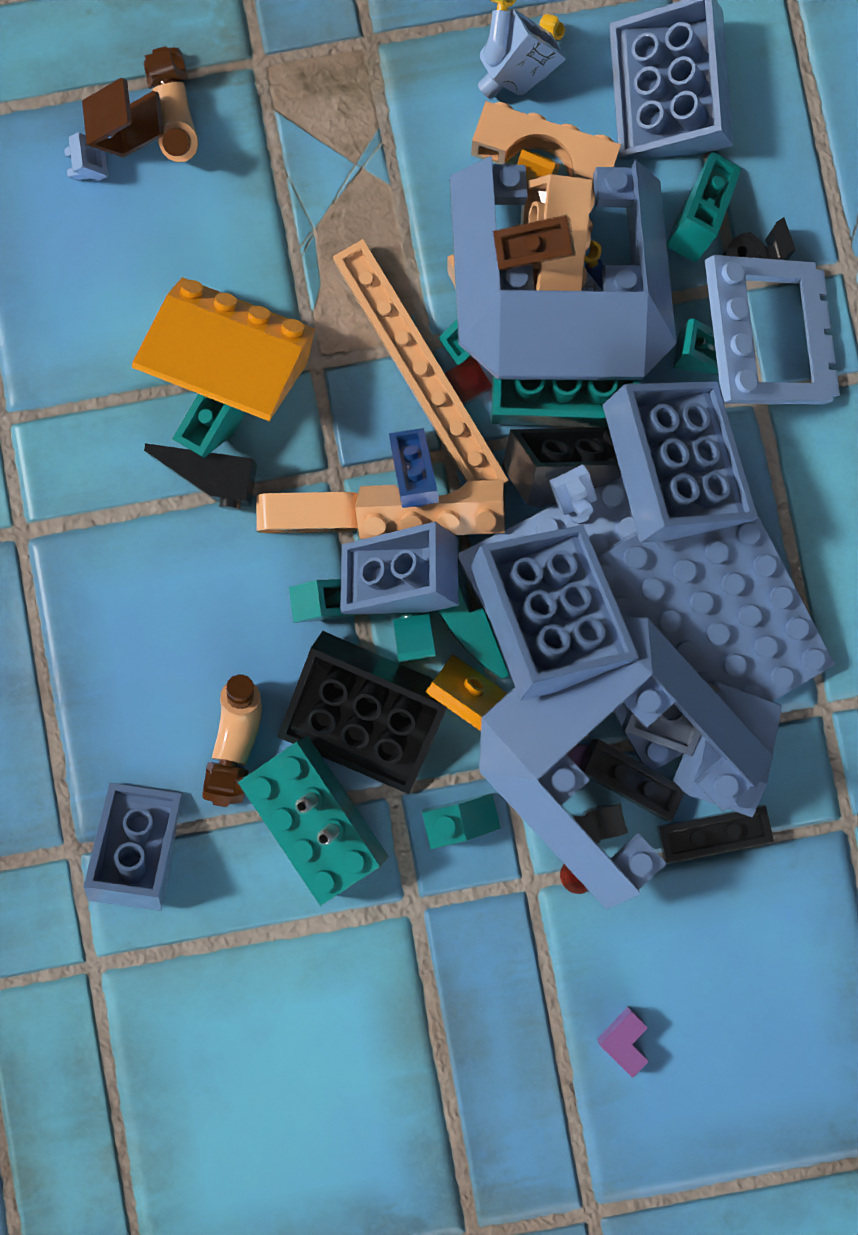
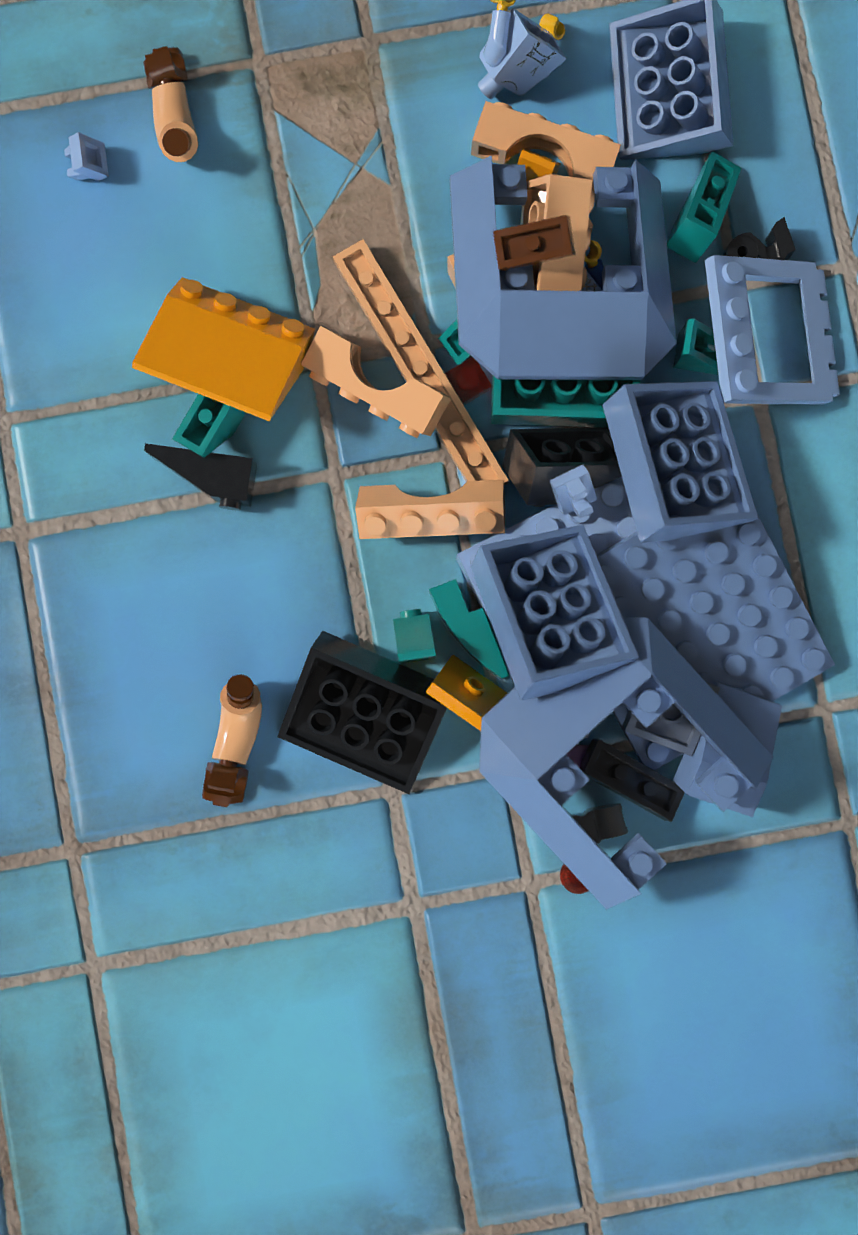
reddish brown piece [82,78,164,157] -> none
medium blue slope [83,783,182,911] -> none
teal piece [238,736,389,906] -> none
light nougat beam [256,492,358,533] -> none
teal slope [289,579,368,623] -> none
medium blue slope [340,522,459,614] -> none
blue plate [389,428,439,508] -> none
teal slope [422,793,501,849] -> none
medium lavender piece [597,1007,649,1078] -> none
black plate [657,805,774,863] -> none
none -> light nougat arch [301,326,451,438]

